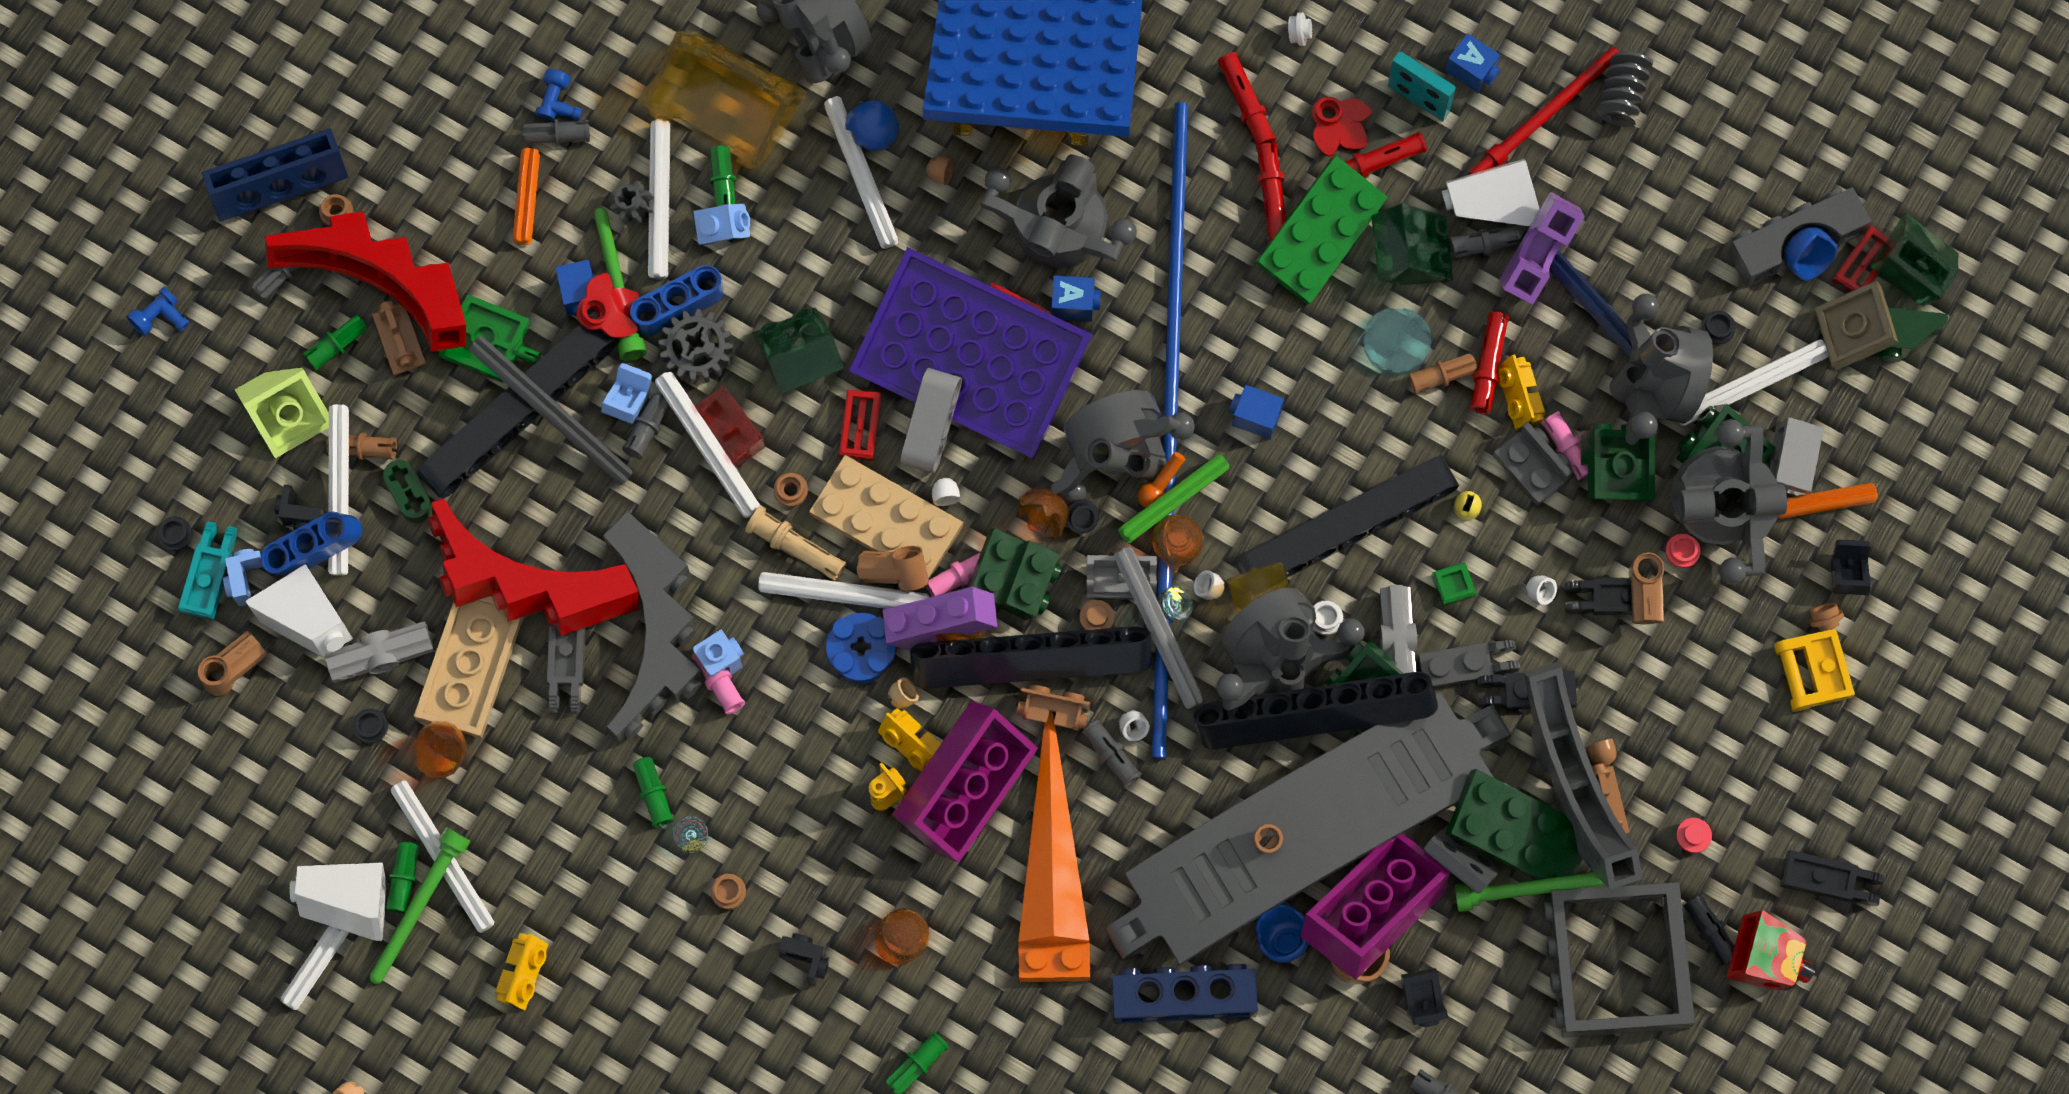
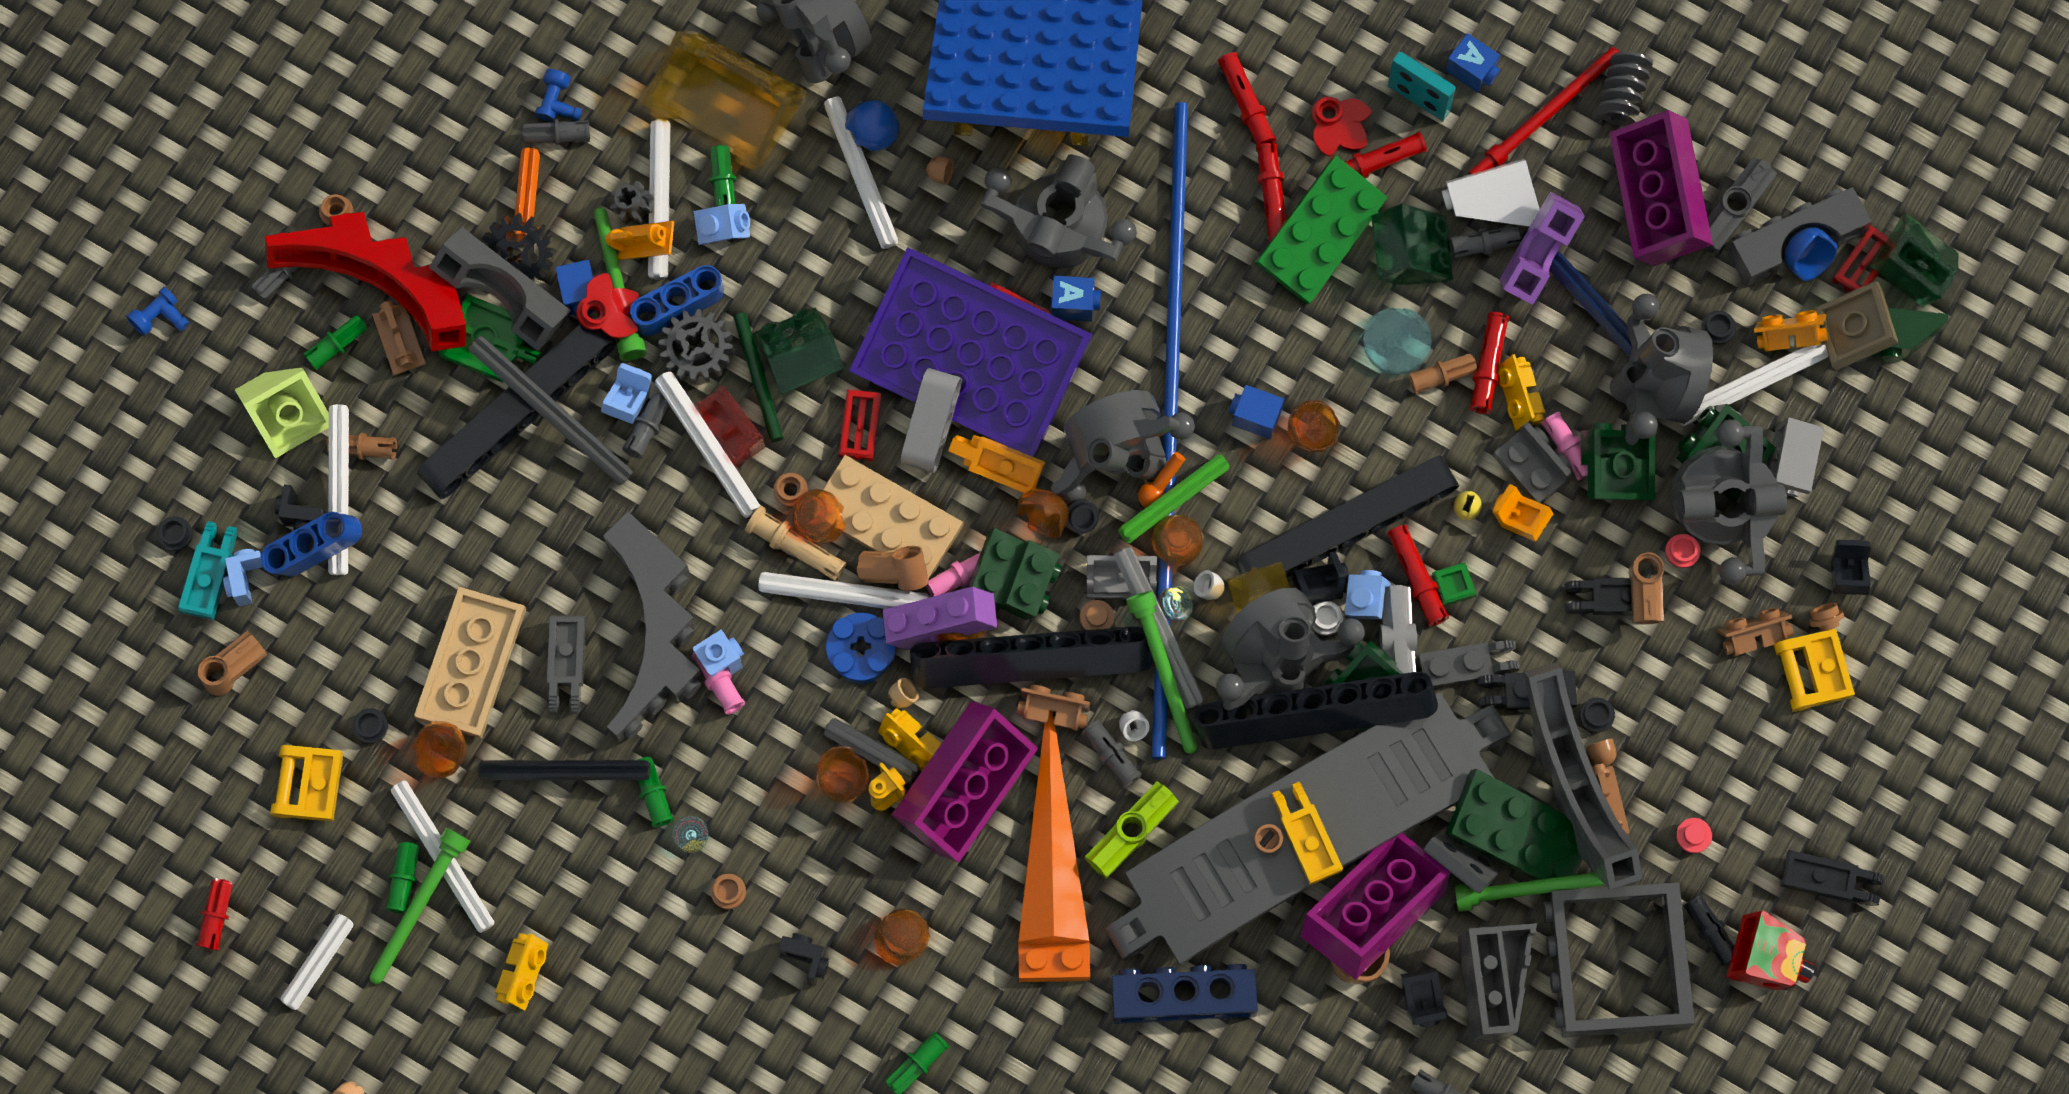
dark blue brick [201,128,349,222] -> none
white slope [246,564,353,657] -> none
white slope [290,863,387,941] -> none
light grey piece [325,621,435,683] -> none
dark green beam [383,460,432,523] -> none
red arch [428,498,639,636] -> none
white hinge [932,478,961,506] -> none
blue hair [1255,905,1309,963] -> none
white plate [1288,12,1312,46] -> none
white hinge [1526,575,1557,605] -> none
orange axle [1778,483,1878,519] -> none
none -> red axle [196,878,232,951]
none -> yellow plate [270,745,343,822]
none -> dark grey arch [429,227,571,351]
none -> black axle [478,760,651,781]
none -> black gear [482,213,556,282]
none -> light orange hinge [606,221,674,261]
none -> dark green bar [733,313,783,443]
none -> clear orange hair [793,489,846,544]
none -> clear orange hair [816,746,870,803]
none -> dark grey axle [824,718,919,783]
none -> light orange hinge [948,435,1046,496]
none -> lime piece [1084,781,1179,879]
none -> bright green piece [1126,590,1197,754]
none -> yellow hinge [1271,782,1343,885]
none -> clear orange hair [1287,400,1340,452]
none -> black bracket [1293,551,1349,604]
none -> light blue bracket [1345,570,1391,620]
none -> red pin [1387,525,1449,627]
none -> dark grey wedge [1458,923,1537,1042]
none -> light orange bracket [1493,484,1553,542]
none -> black plate [1579,697,1615,733]
none -> magenta brick [1609,110,1713,266]
none -> dark grey piece [1703,157,1777,254]
none -> medium nougat hinge [1716,608,1793,657]
none -> light orange hinge [1754,310,1828,352]

